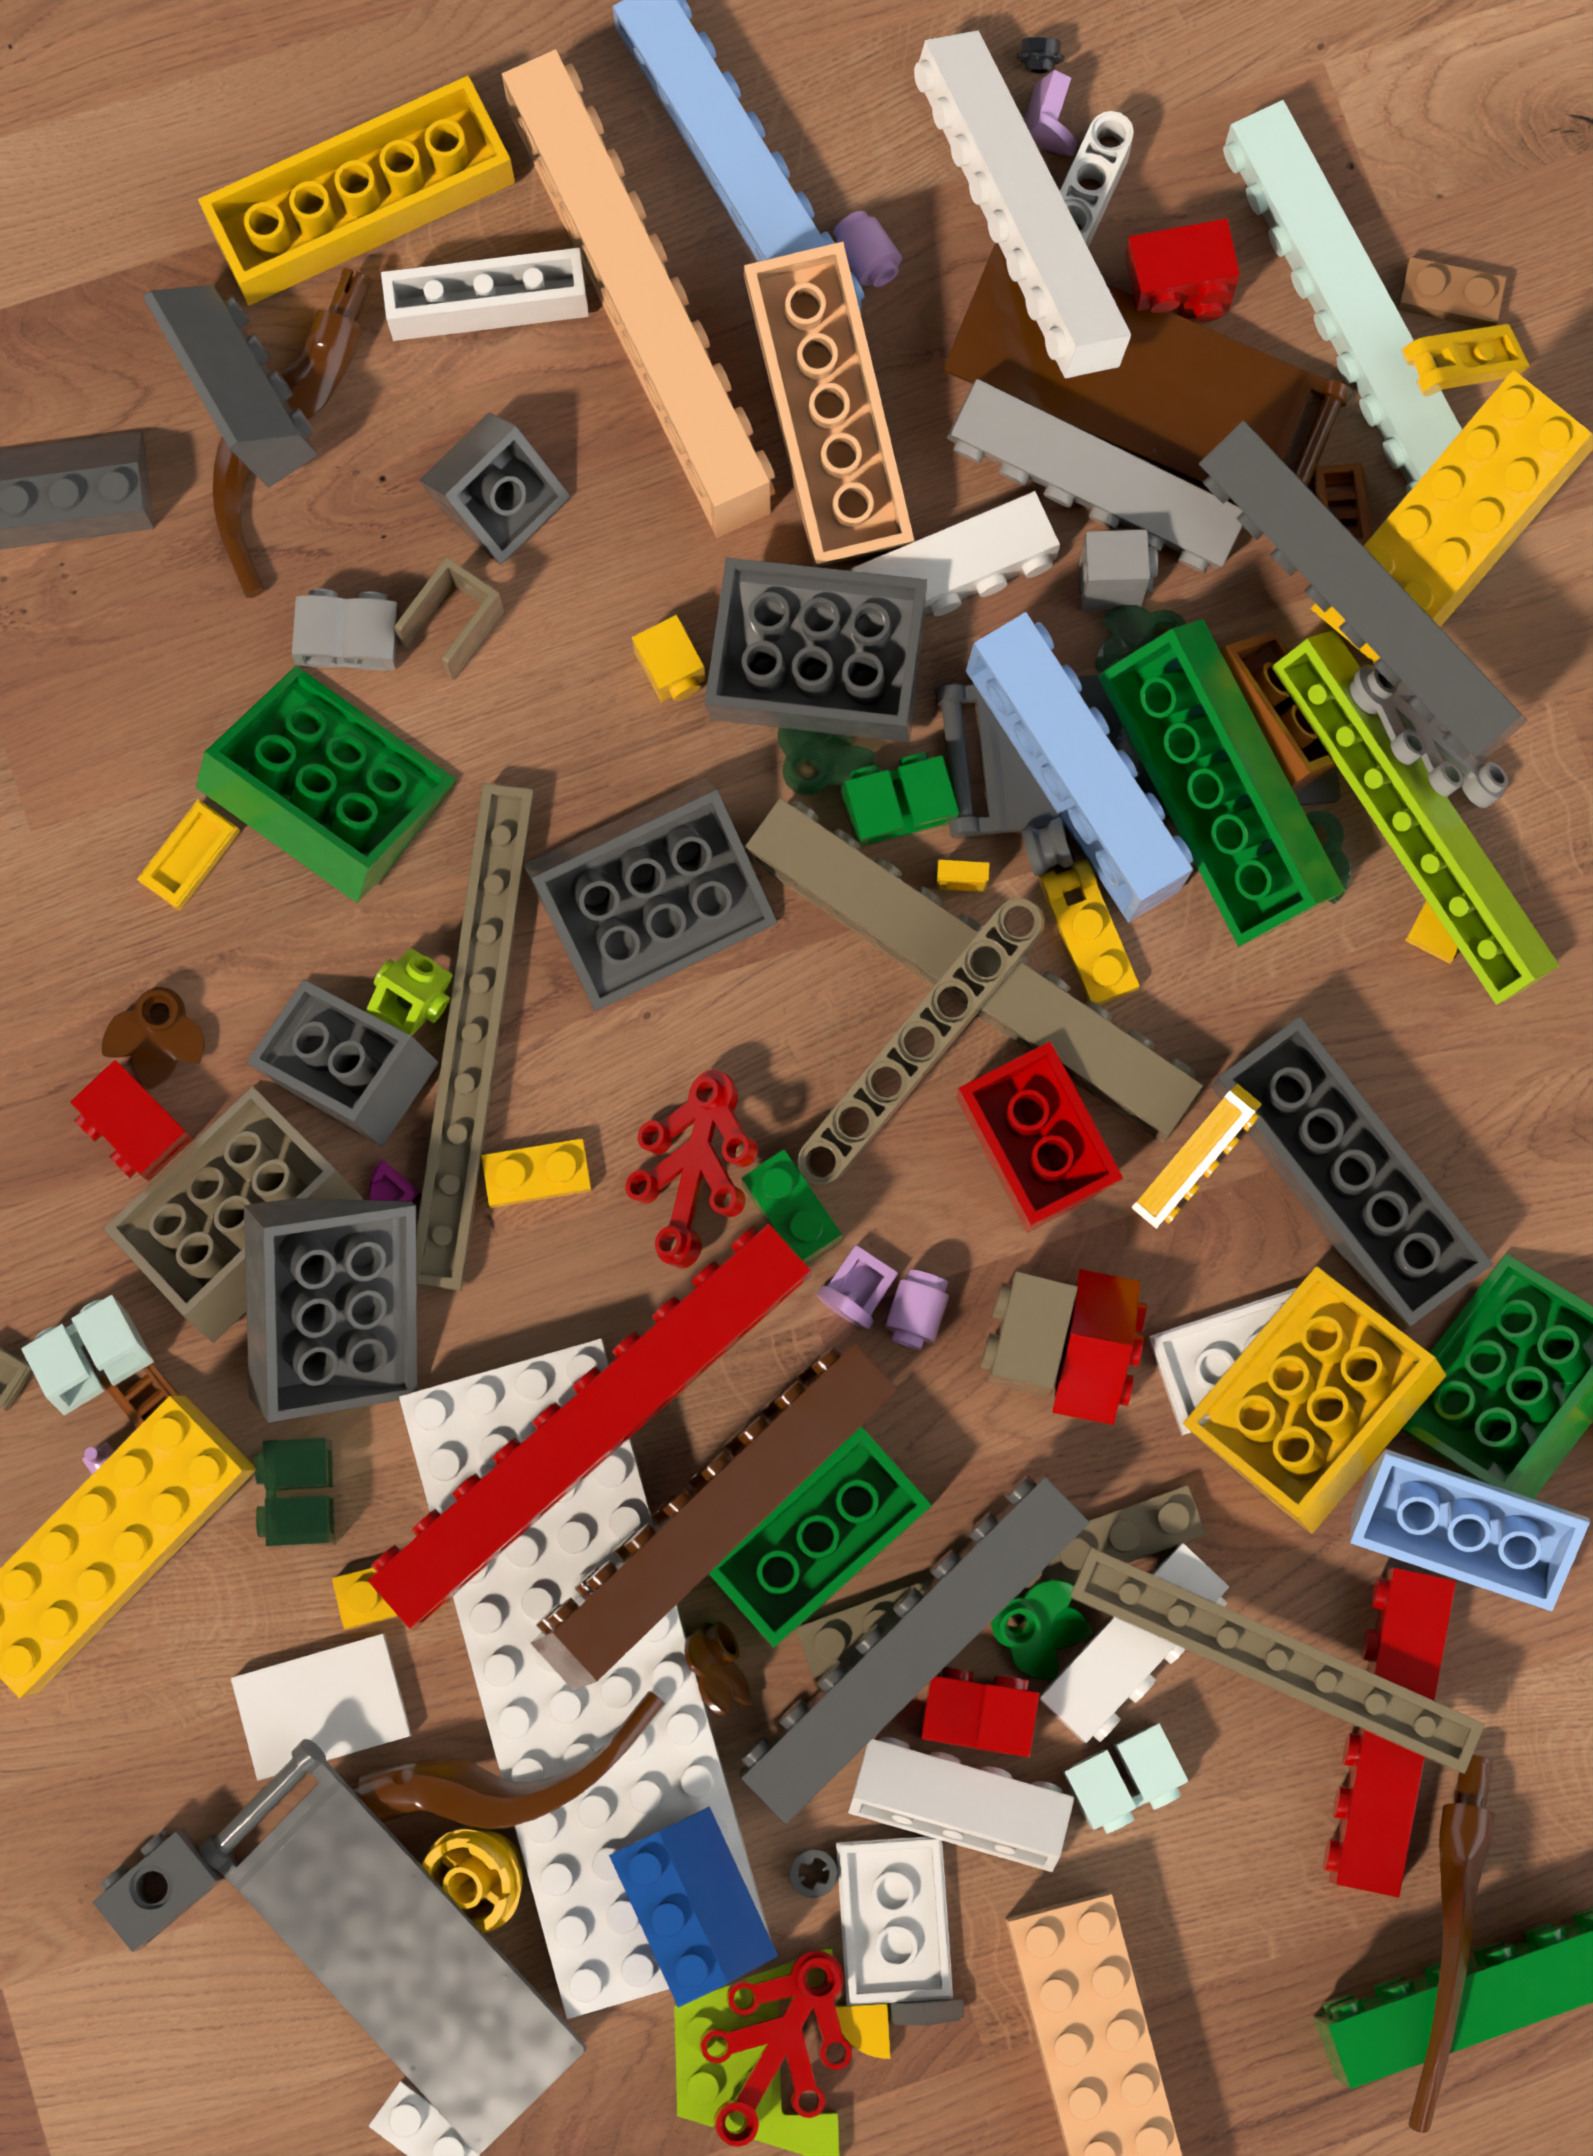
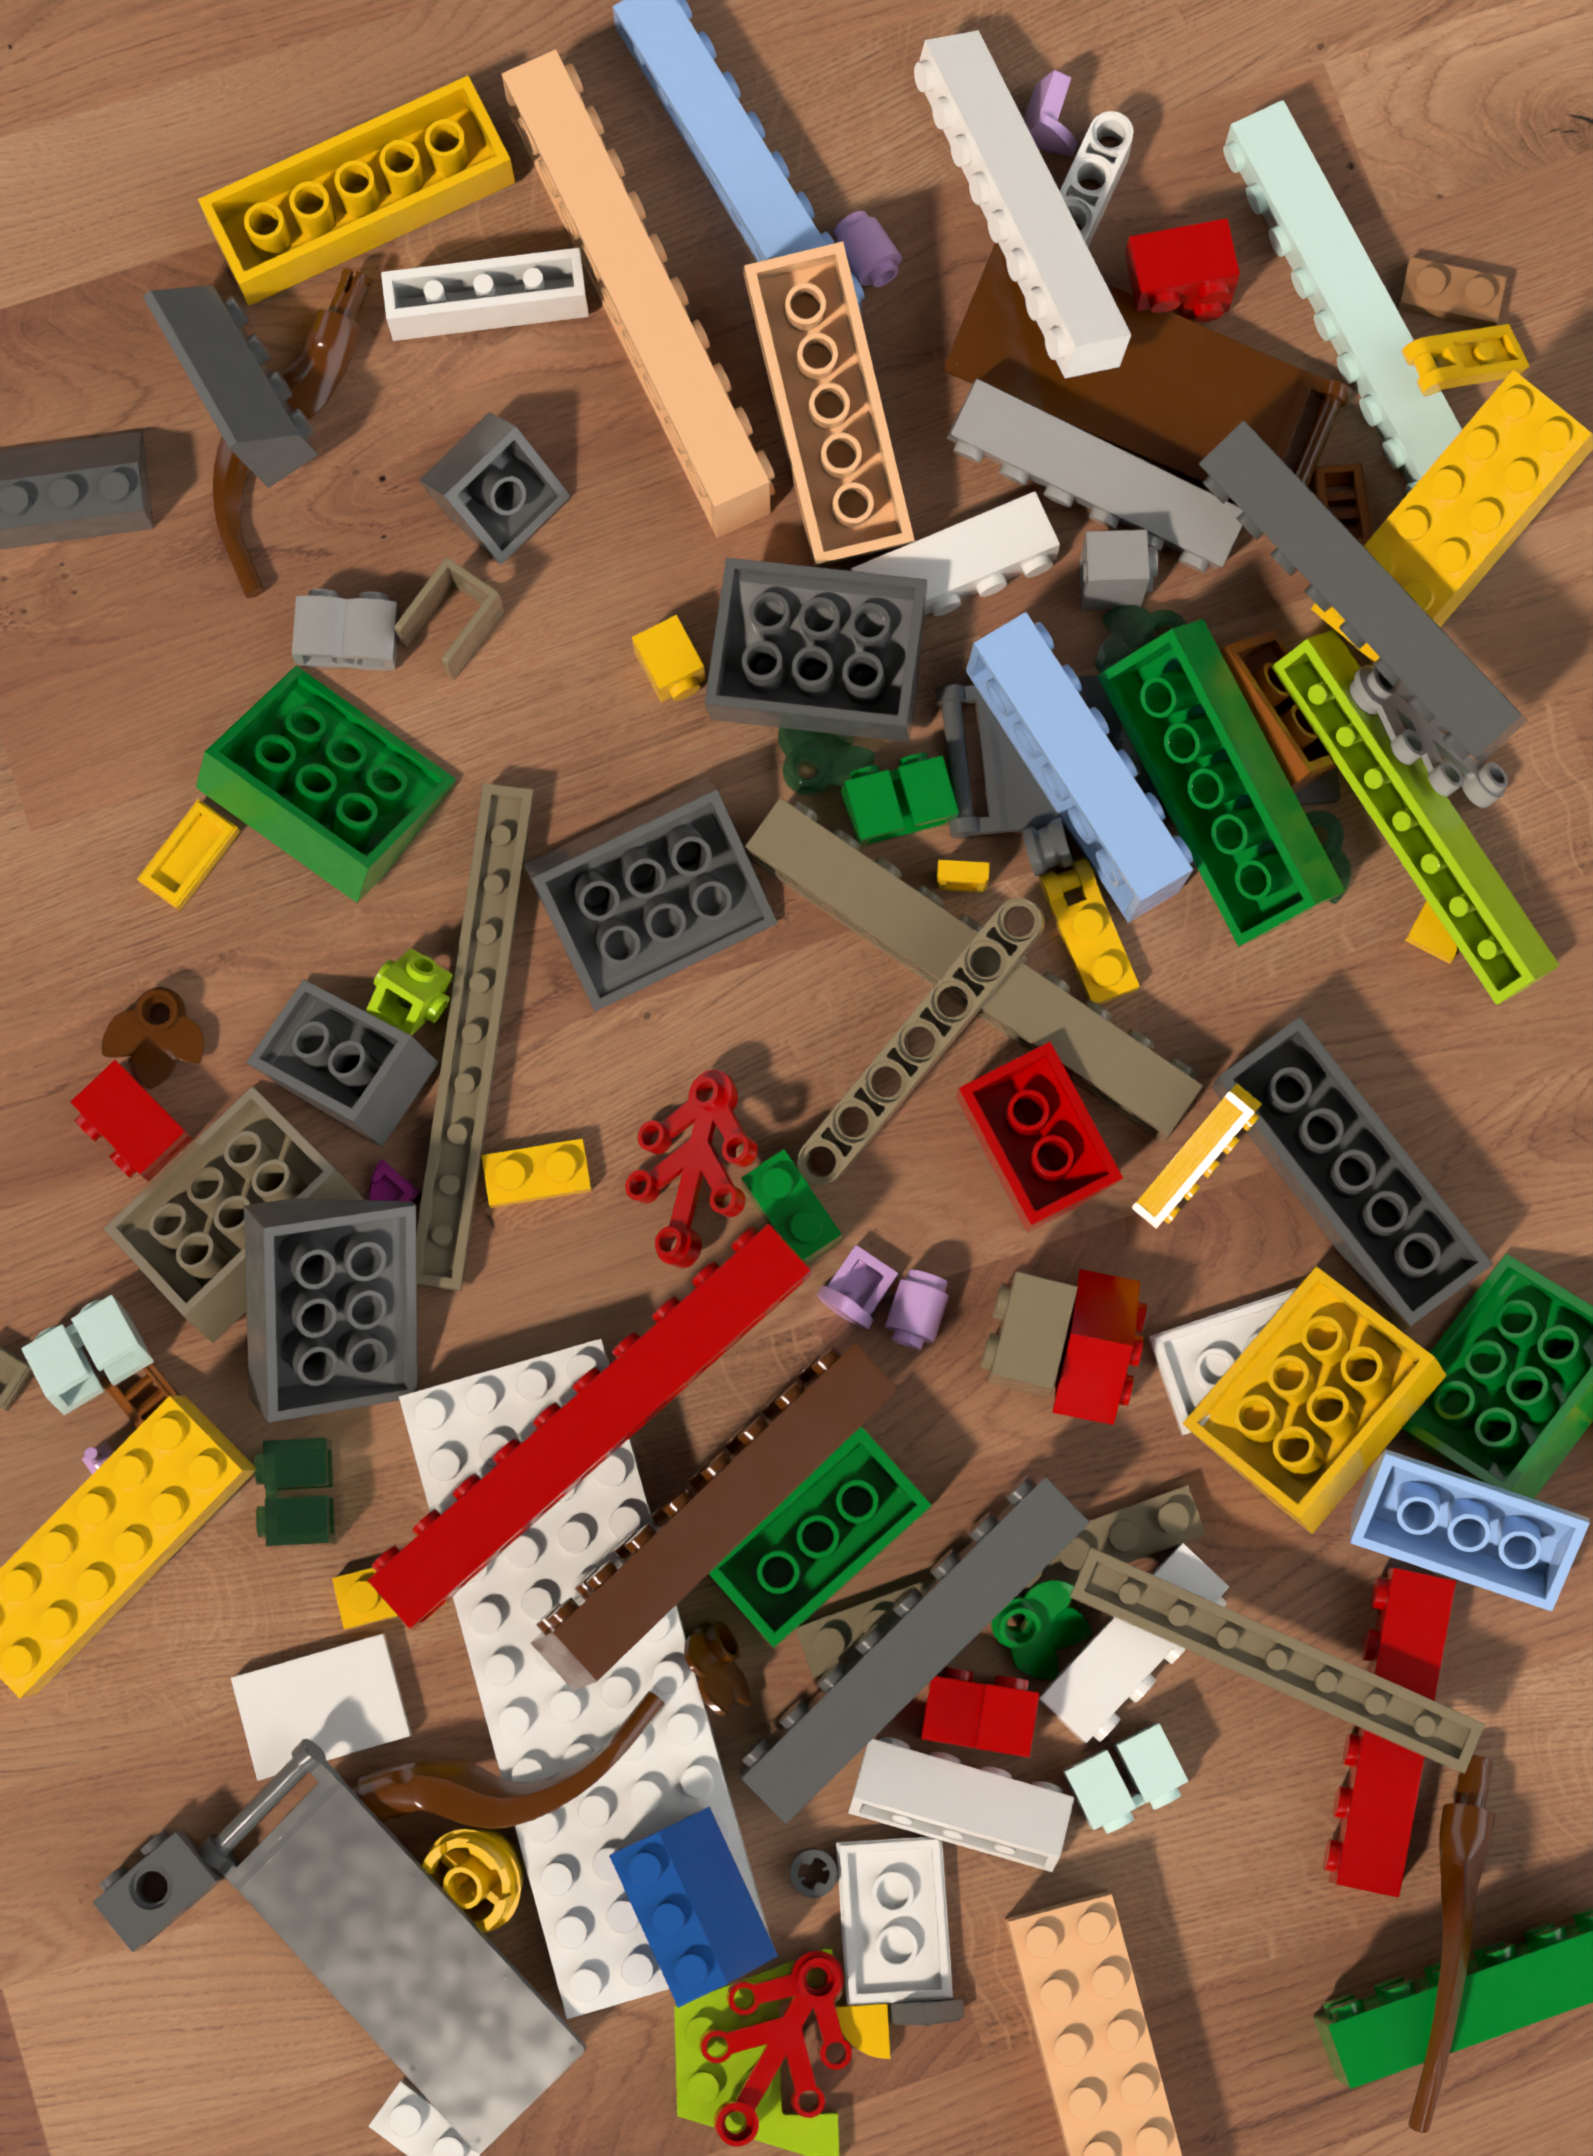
black plate [1016,37,1065,74] -> none

